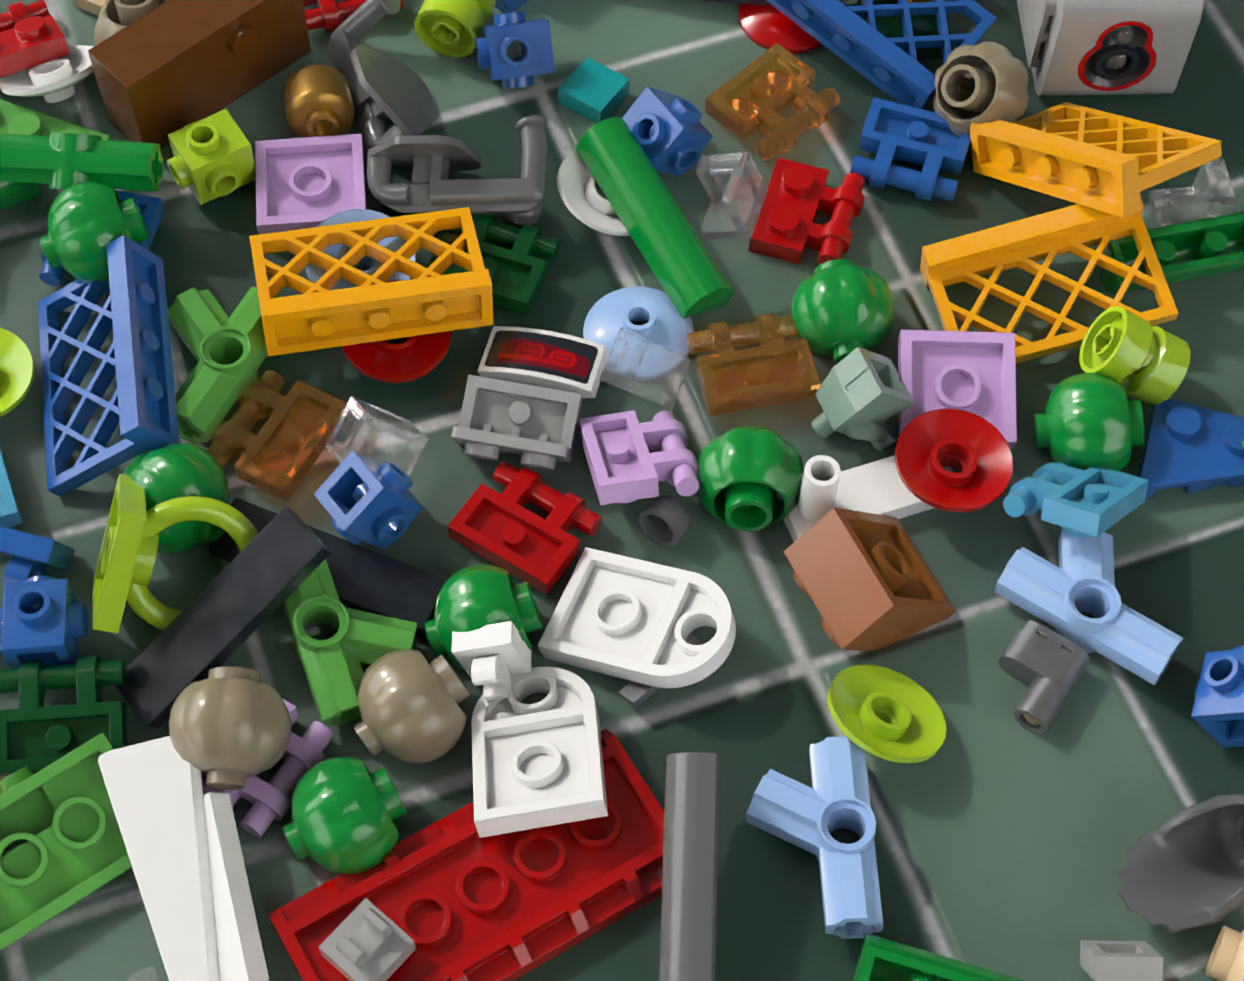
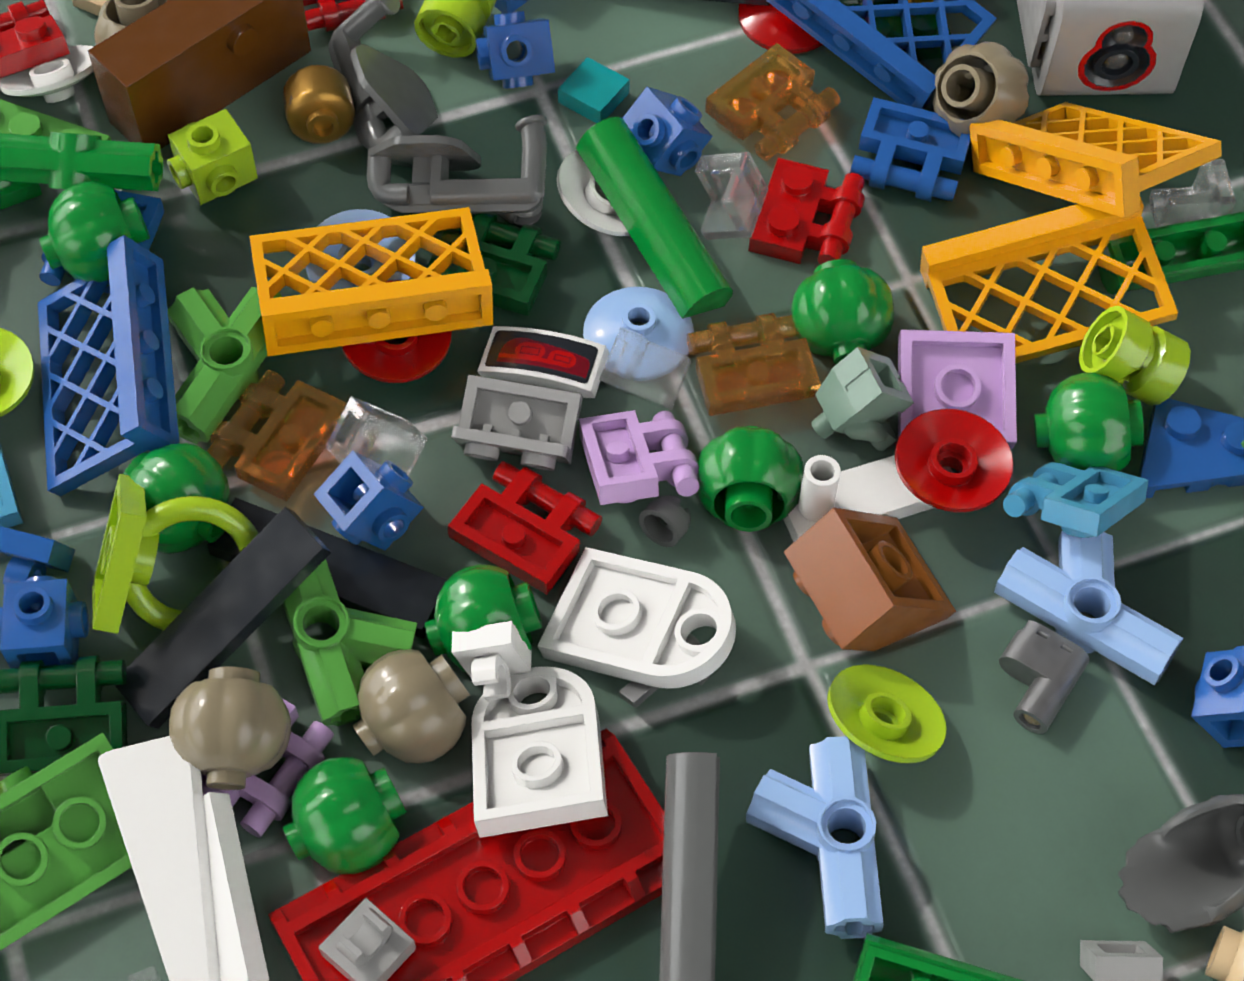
lavender plate [255,134,367,234] -> none

